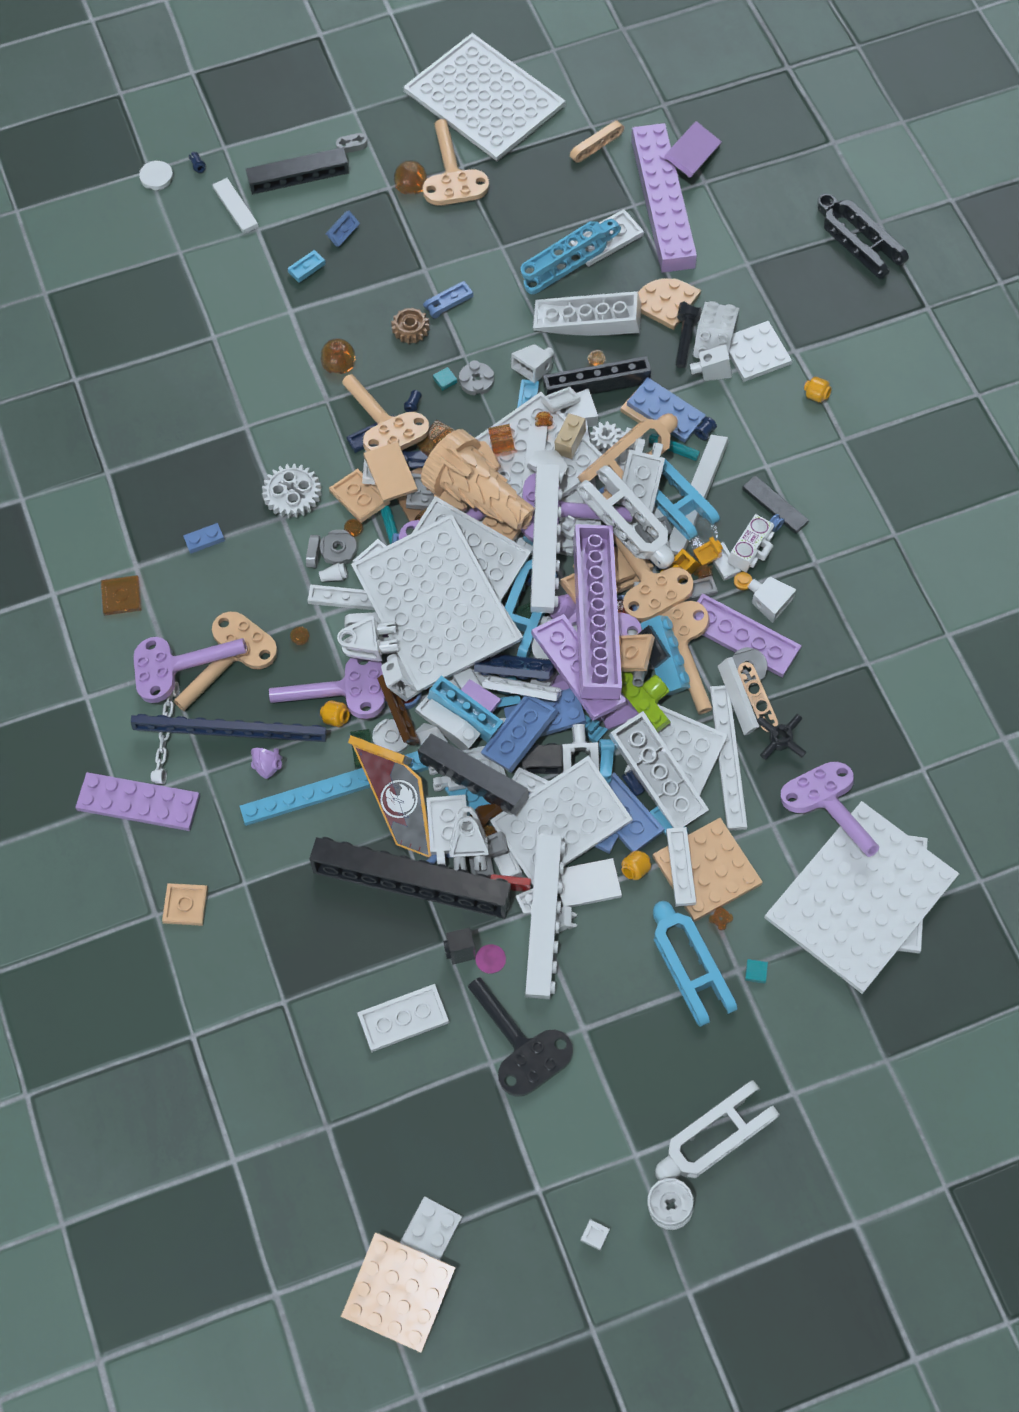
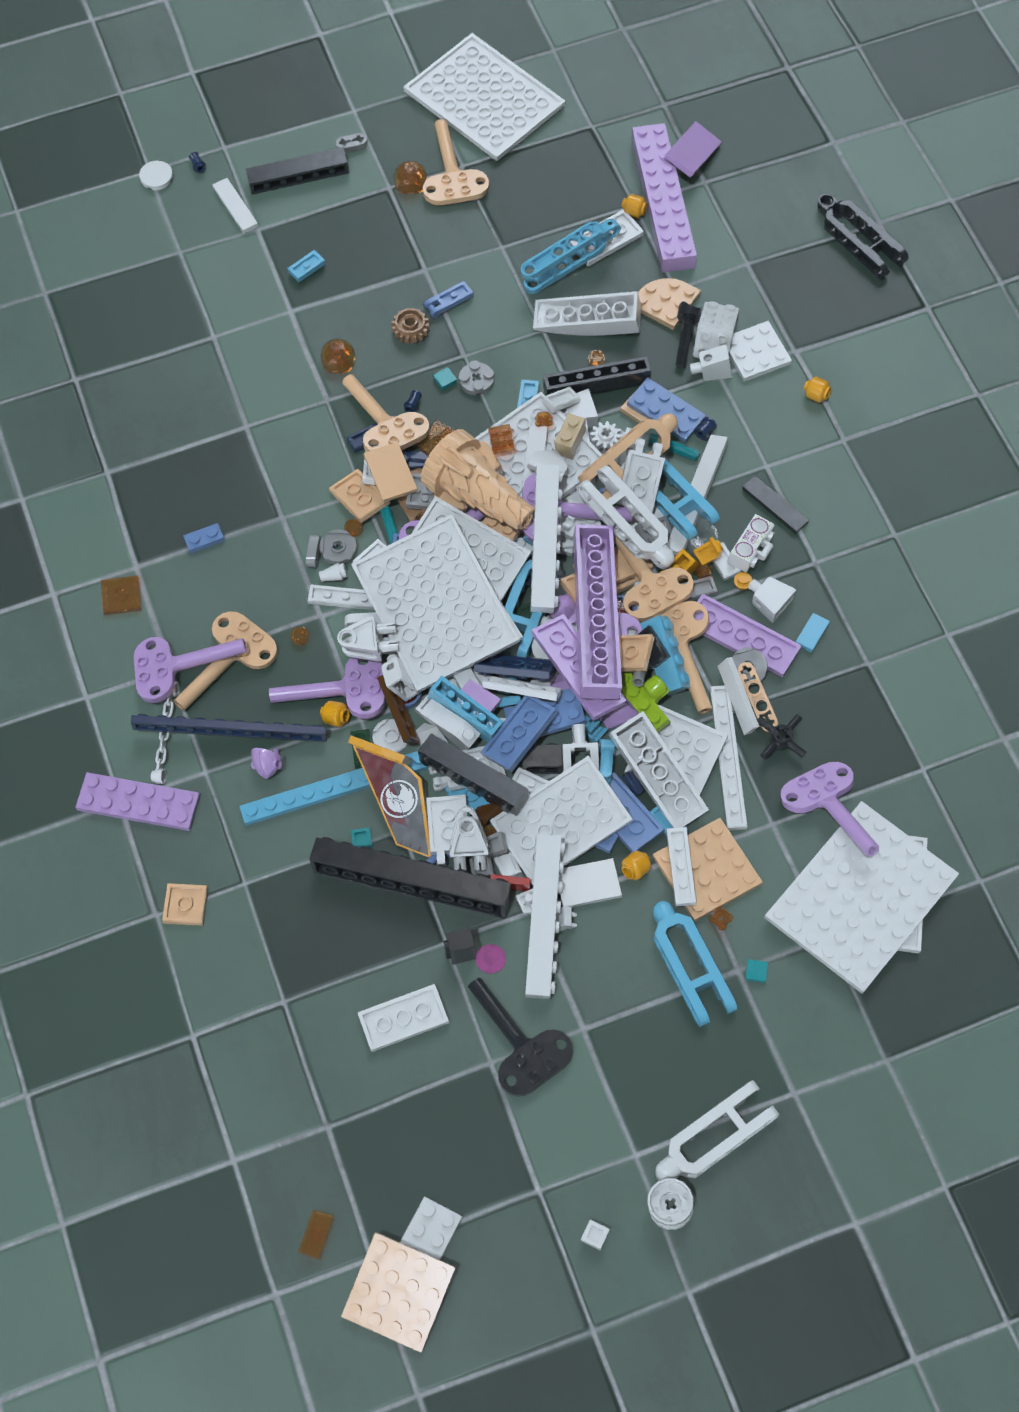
white gear [262,464,321,518] -> none
medium blue plate [326,211,360,247] -> none
white torso [511,345,554,383] -> none
light nougat beam [570,121,624,163] -> none
medium blue bush [770,514,785,533] -> none
none -> clear orange plate [298,1210,334,1260]
none -> teal tile [350,827,373,848]
none -> light orange head [621,194,648,219]
none -> medium azure tile [796,613,830,653]

